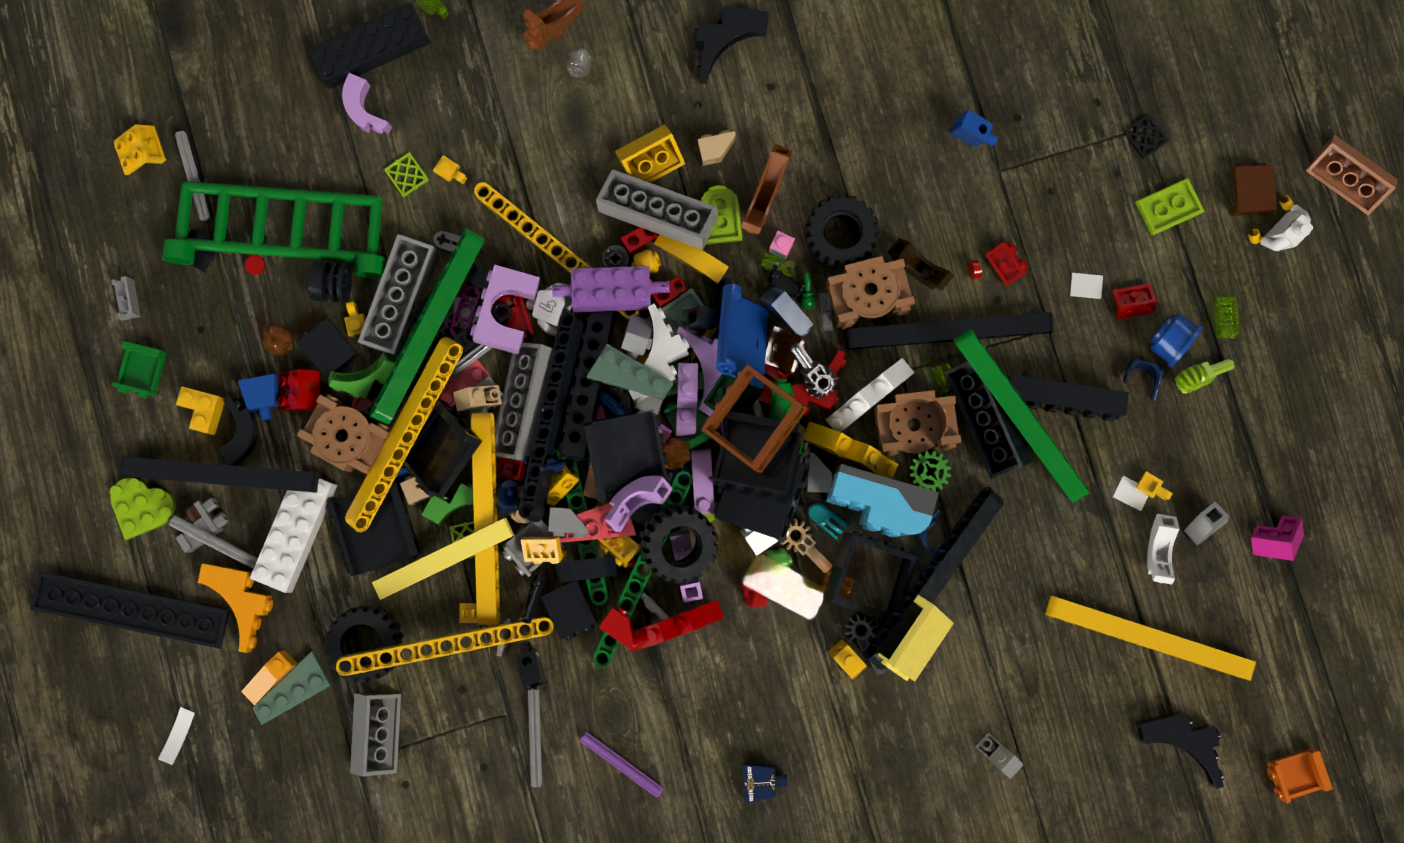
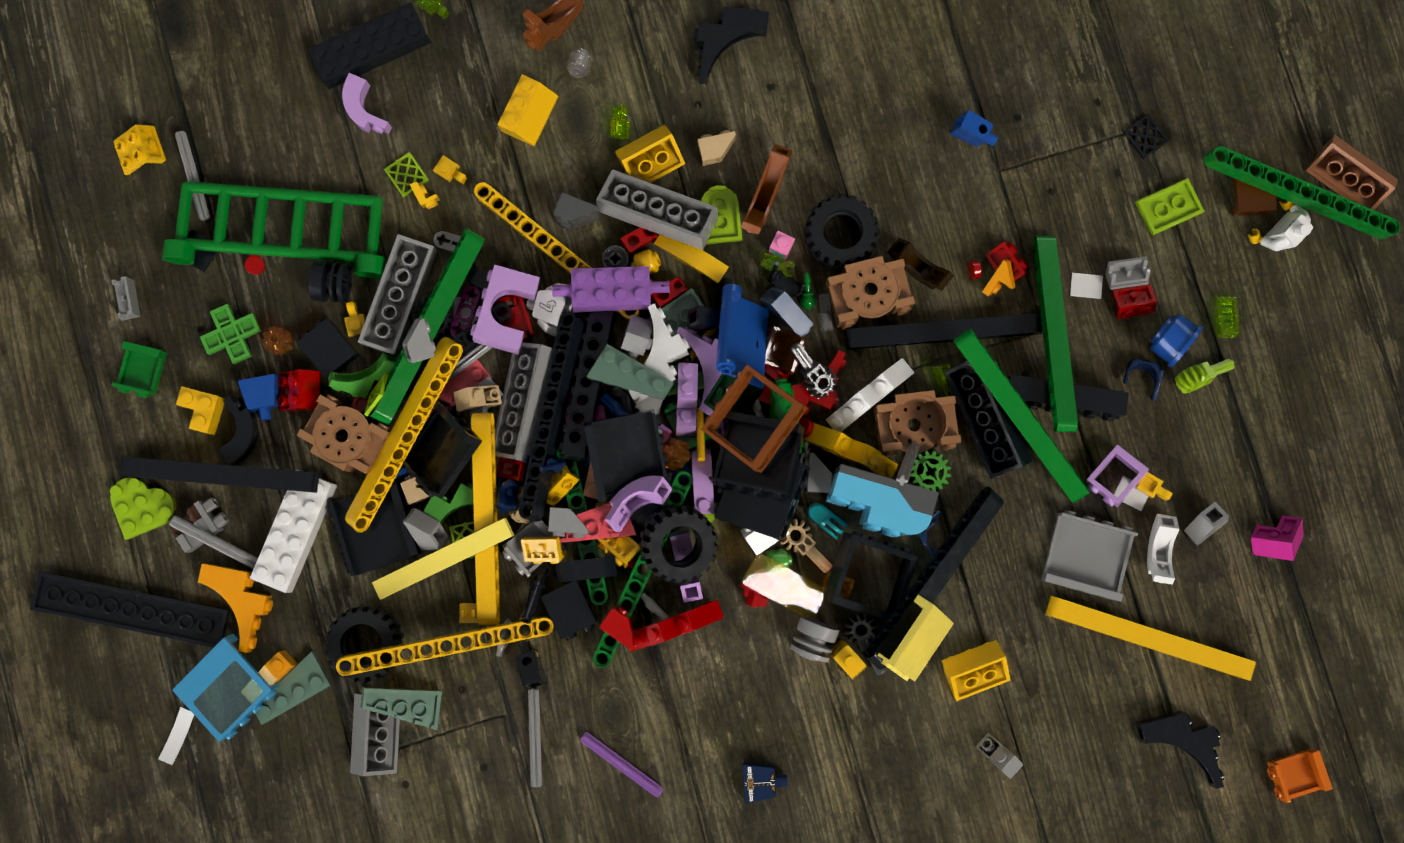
none -> panel [172,634,280,742]
none -> bright green plate [200,304,262,364]
none -> sand green wing [360,687,442,730]
none -> lime window [364,373,389,416]
none -> light grey slope [402,318,436,363]
none -> light grey slope [403,508,449,550]
none -> yellow bracket [410,181,440,210]
none -> yellow slope [497,74,559,147]
none -> dark grey slope [553,193,601,230]
none -> clear neon green plate [609,105,630,141]
none -> yellow bar [696,408,705,462]
none -> light grey wheel [790,616,839,663]
none -> red tile [799,417,814,438]
none -> light grey axle [896,441,920,486]
none -> yellow slope [942,640,1011,701]
none -> light orange slope [982,259,1015,296]
none -> green beam [1033,235,1078,432]
none -> light grey panel [1041,510,1138,602]
none -> lavender window [1086,445,1149,508]
none -> light grey hinge [1105,256,1150,290]
none -> green beam [1204,146,1400,239]

